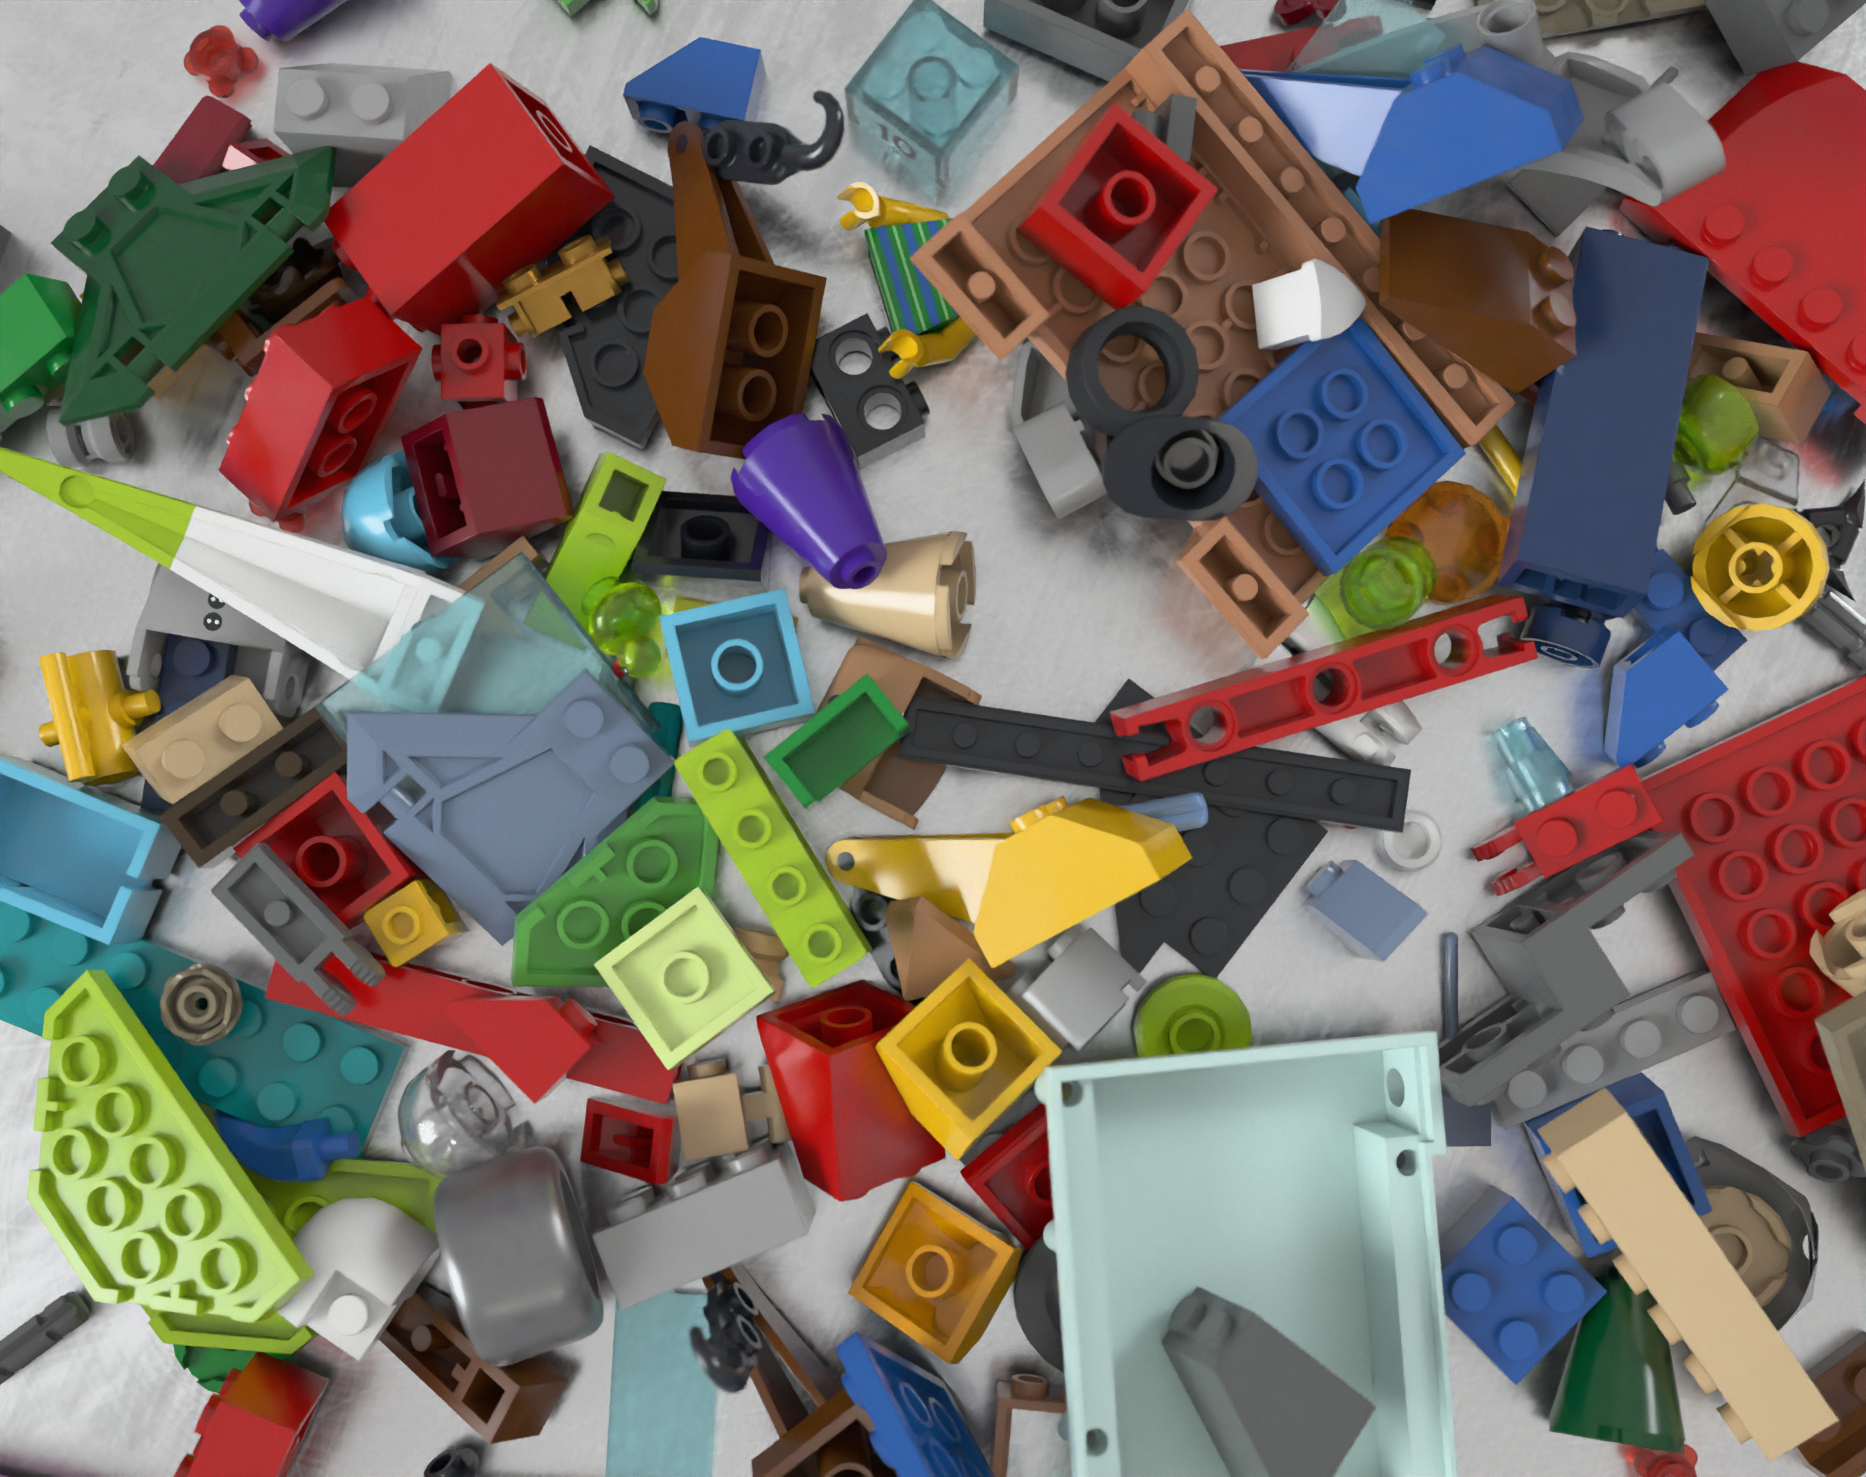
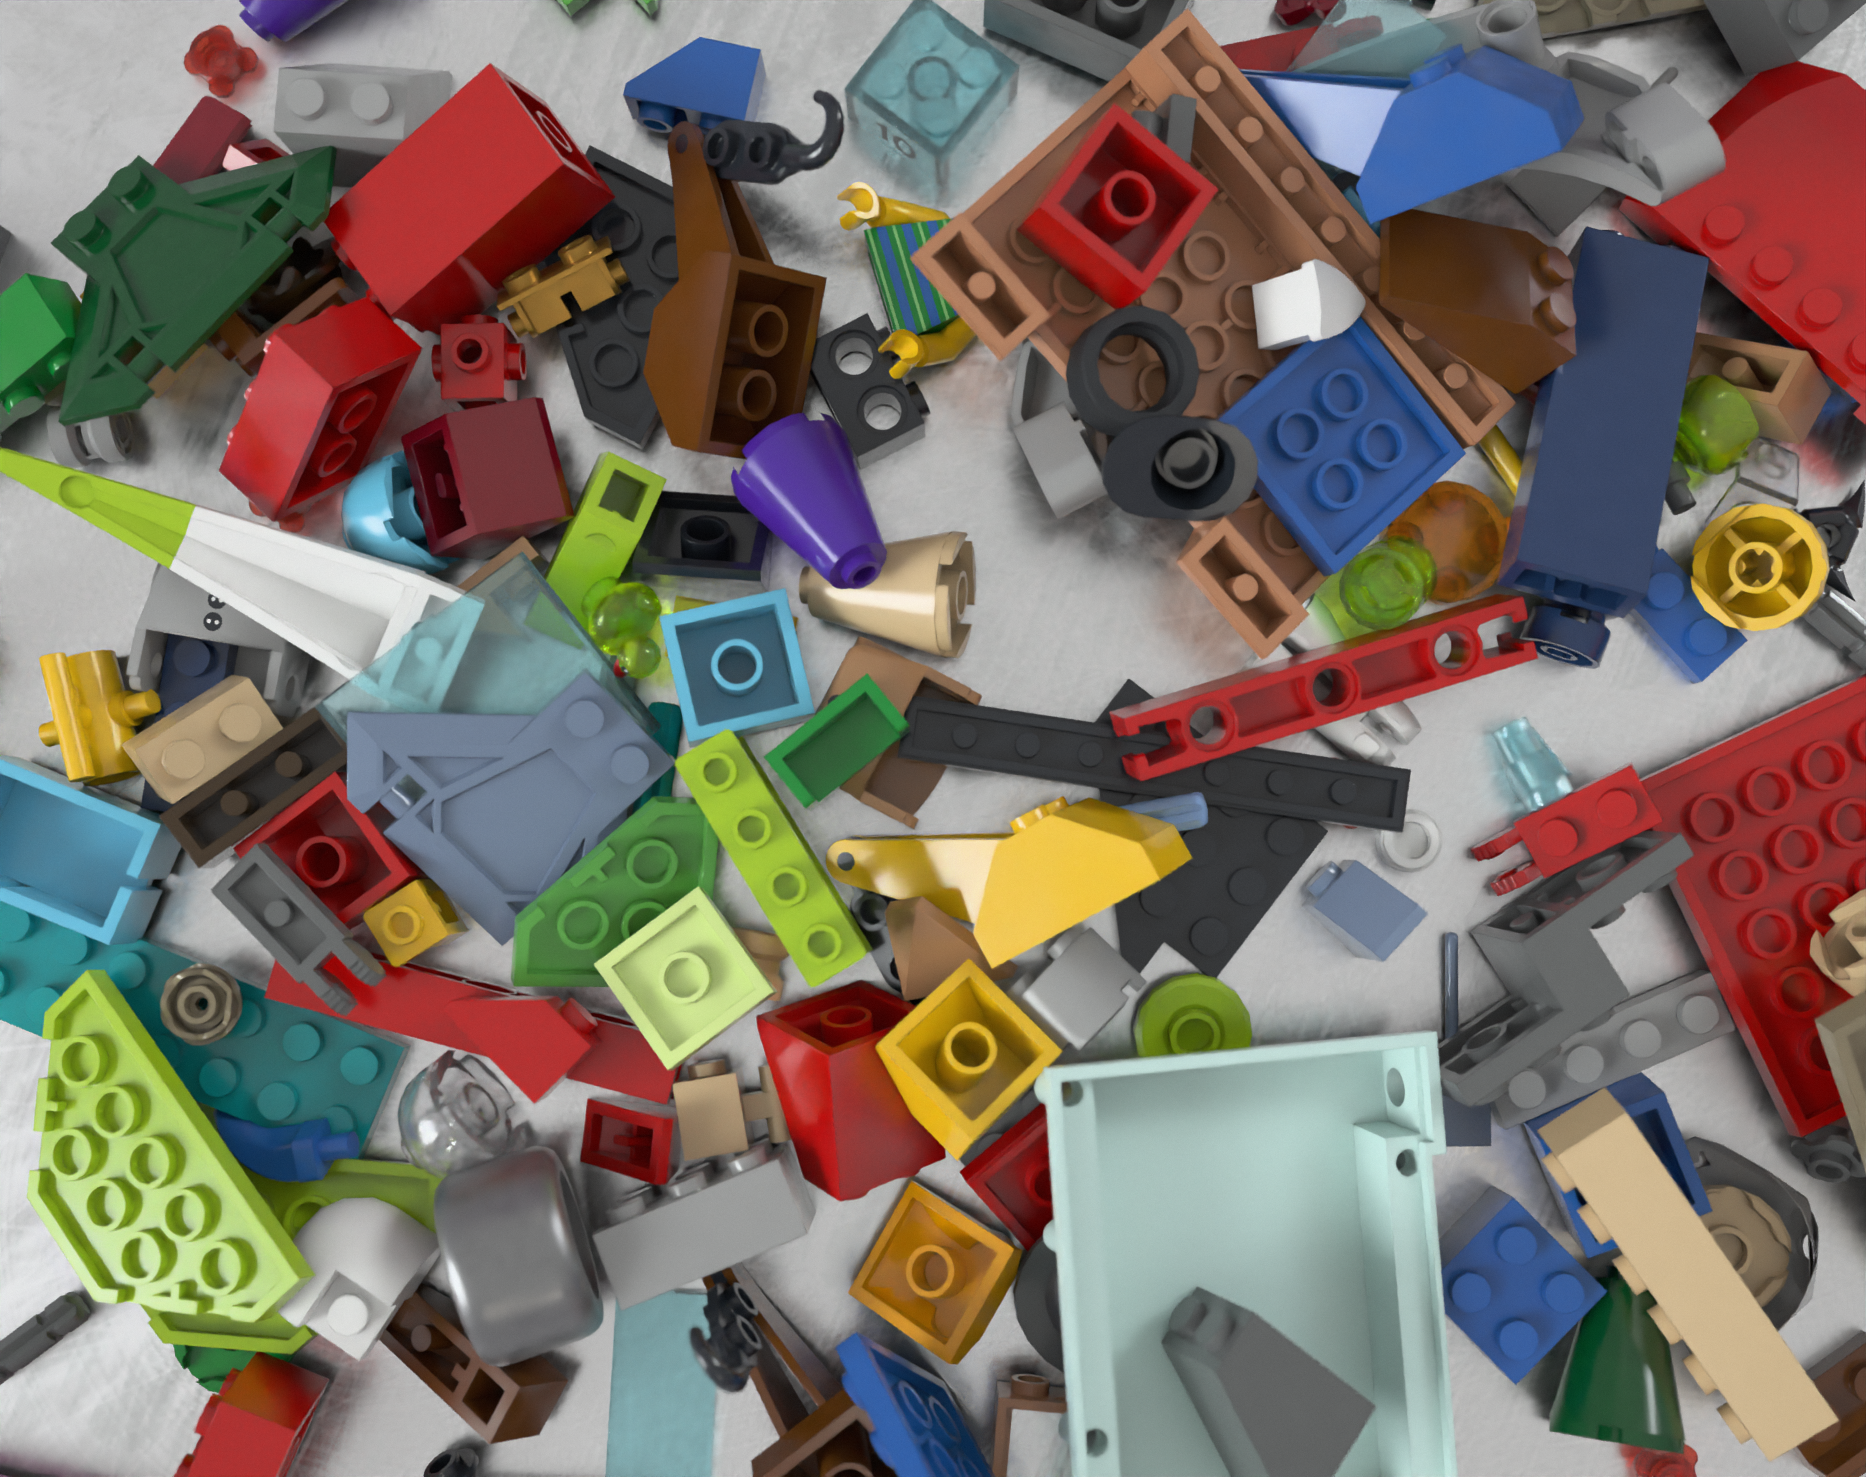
blue slope [1603,625,1729,768] -> none

